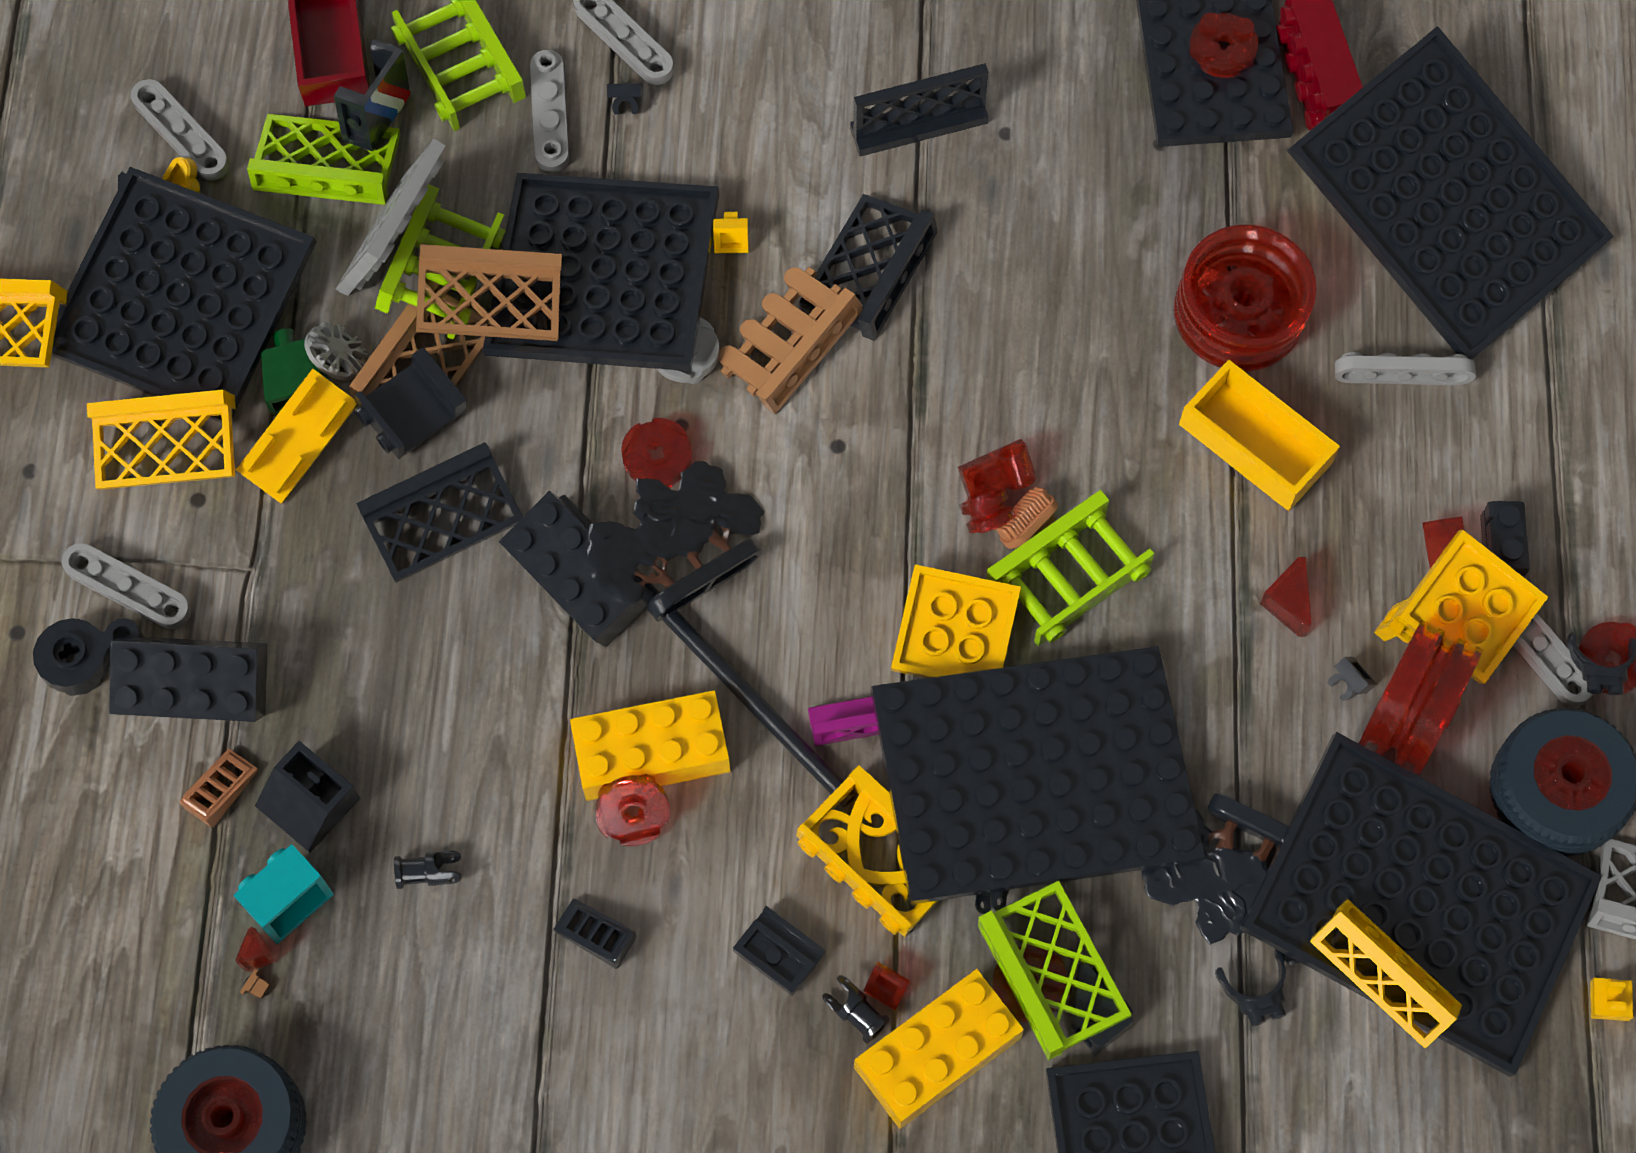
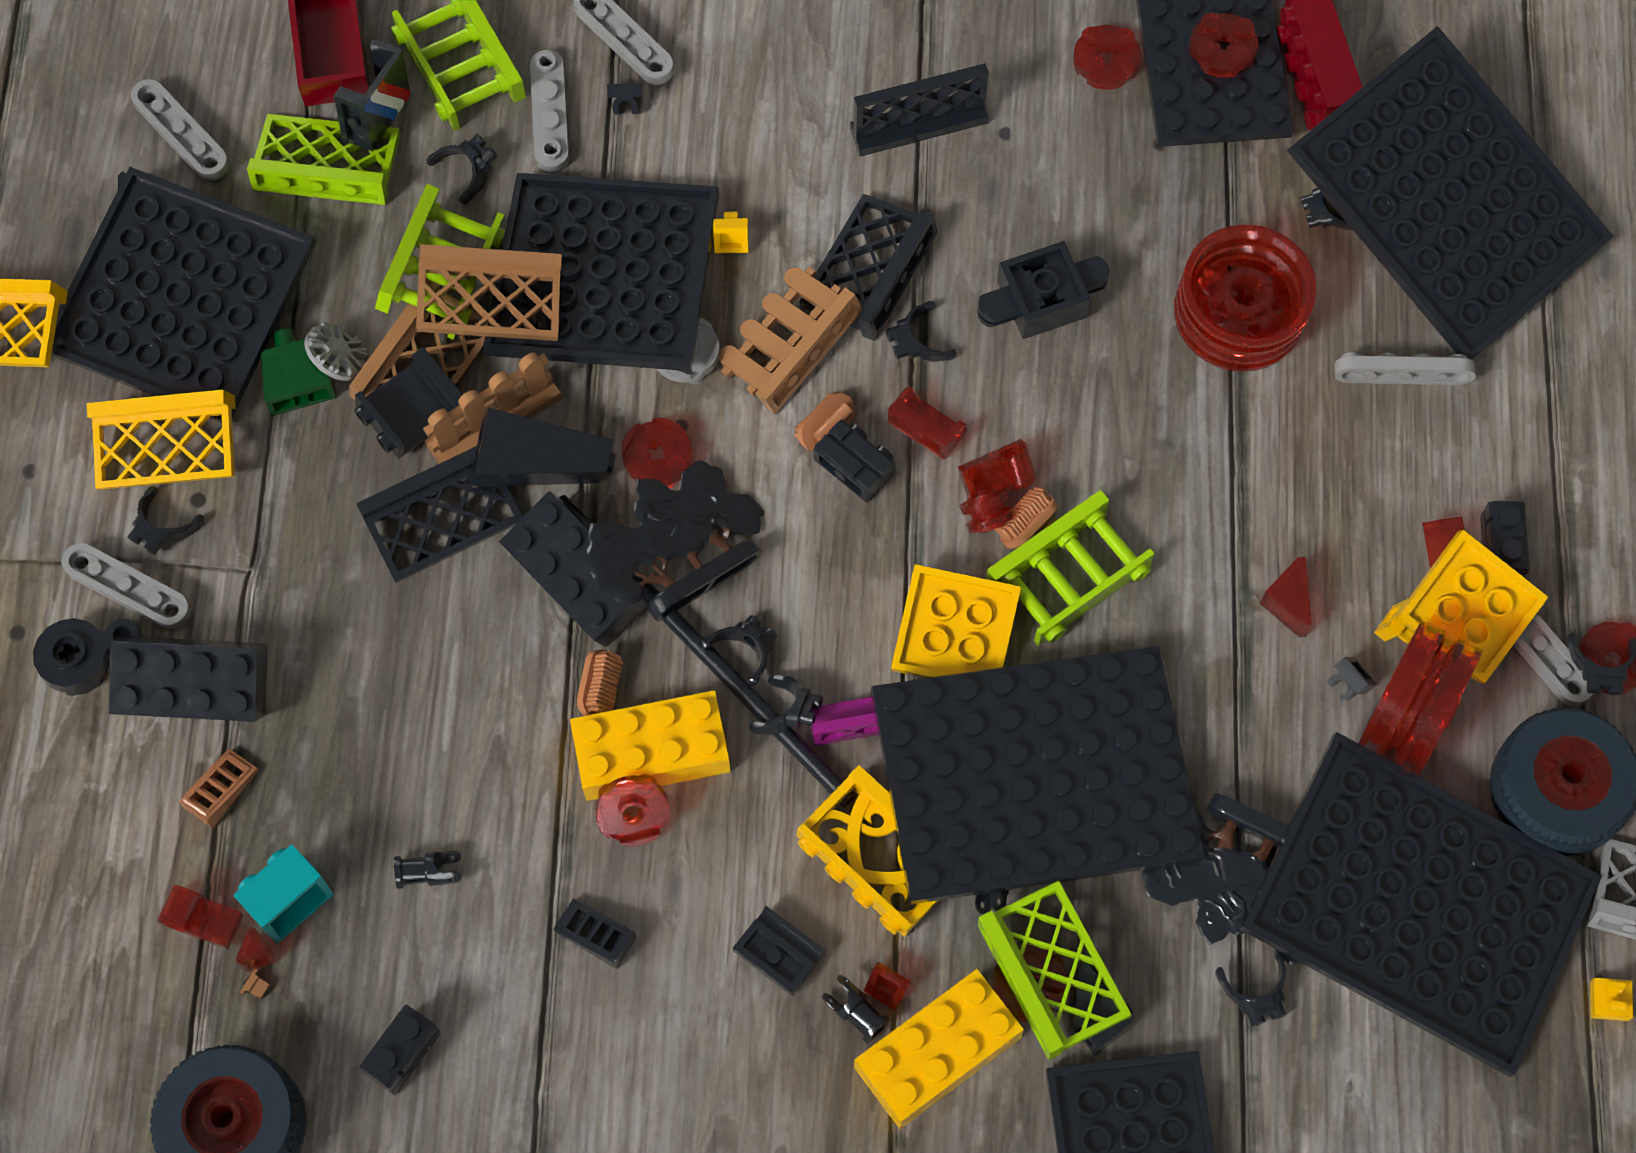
yellow tile [162,157,200,193] -> none
yellow brick [236,369,357,504] -> none
black slope [255,741,361,853] -> none
light grey plate [335,138,445,296] -> none
yellow piece [1179,360,1340,512] -> none
yellow fence [1310,899,1462,1048] -> none
none -> black helmet [127,486,204,555]
none -> clear red plate [157,885,244,949]
none -> black brick [359,1004,441,1096]
none -> medium nougat fence [423,352,562,464]
none -> black helmet [426,133,498,204]
none -> black slope [469,407,615,486]
none -> nougat piece [576,649,624,716]
none -> black helmet [701,615,777,686]
none -> black helmet [749,675,823,735]
none -> nougat piece [794,392,855,451]
none -> black brick [813,420,895,503]
none -> black helmet [885,301,957,362]
none -> clear red hinge [888,386,967,460]
none -> black brick [977,241,1110,339]
none -> clear red plate [1073,25,1141,90]
none -> black helmet [1300,188,1353,231]

